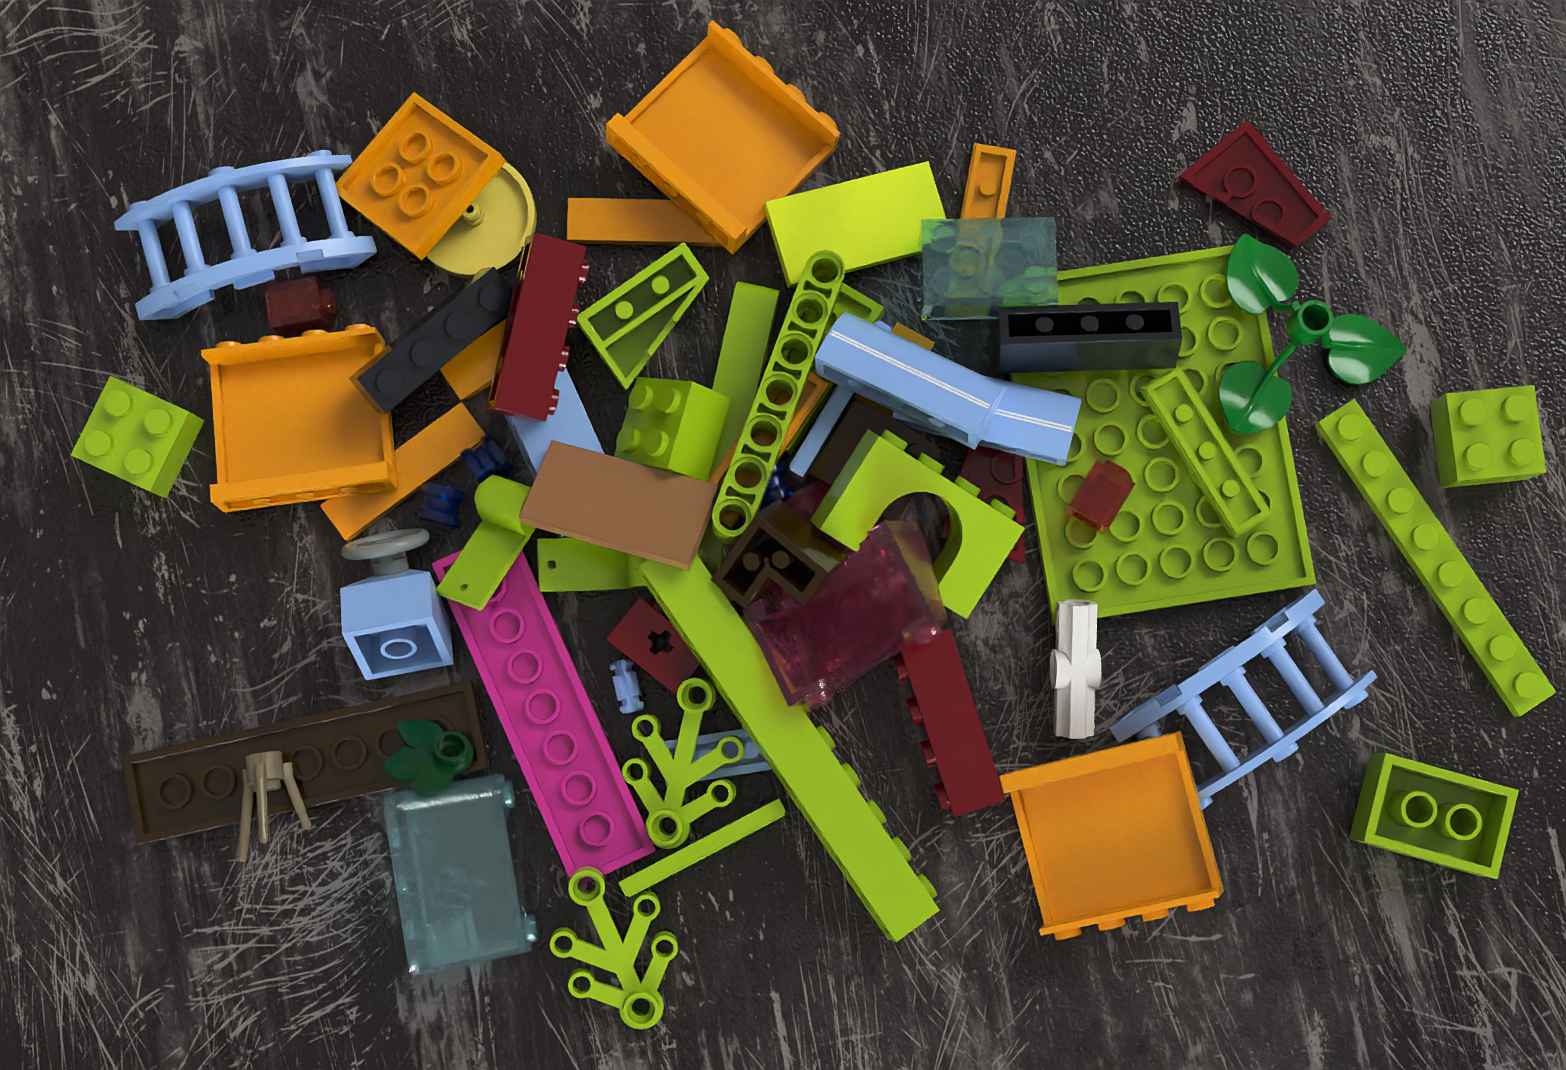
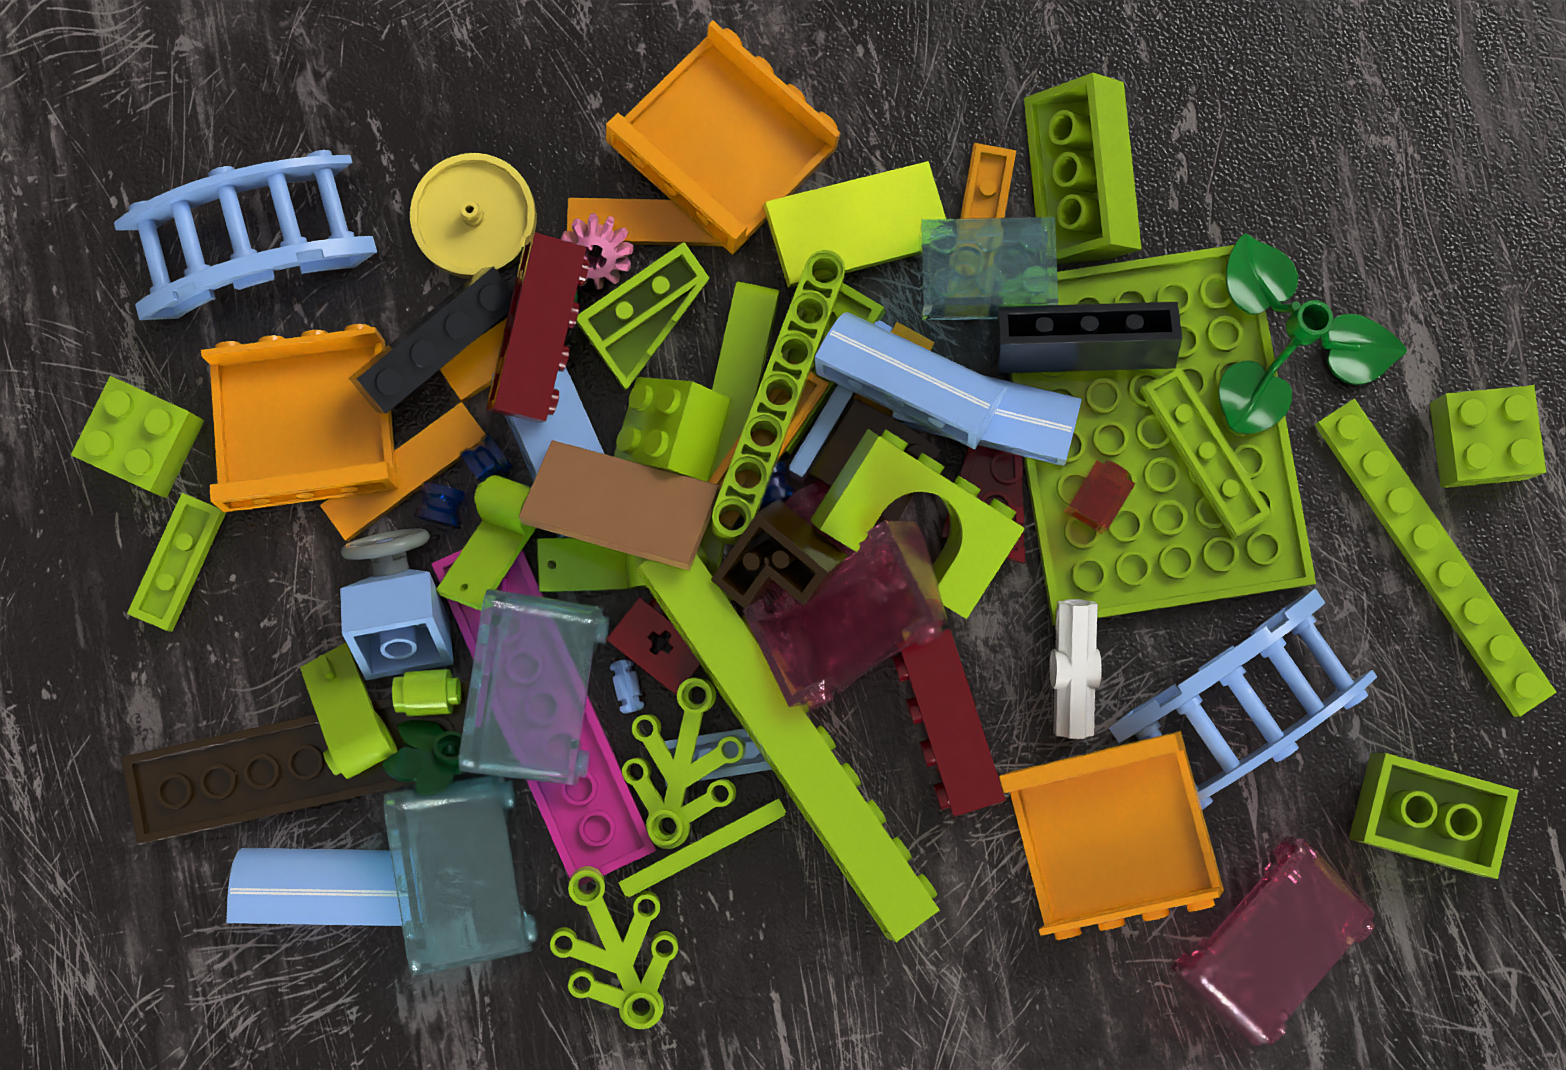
dark tan plant [238,751,311,862] -> none
clear red brick [264,276,336,336] -> none
light orange plate [335,92,507,261] -> none
dark red wing [1178,120,1331,248] -> none
none -> lime plate [127,493,226,632]
none -> light blue brick [226,848,418,926]
none -> lime door [300,643,397,779]
none -> lime brick [392,669,461,717]
none -> clear light blue windscreen [459,589,609,786]
none -> bright pink gear [561,213,634,290]
none -> lime slope [1024,73,1142,265]
none -> clear pink windscreen [1170,836,1375,1046]

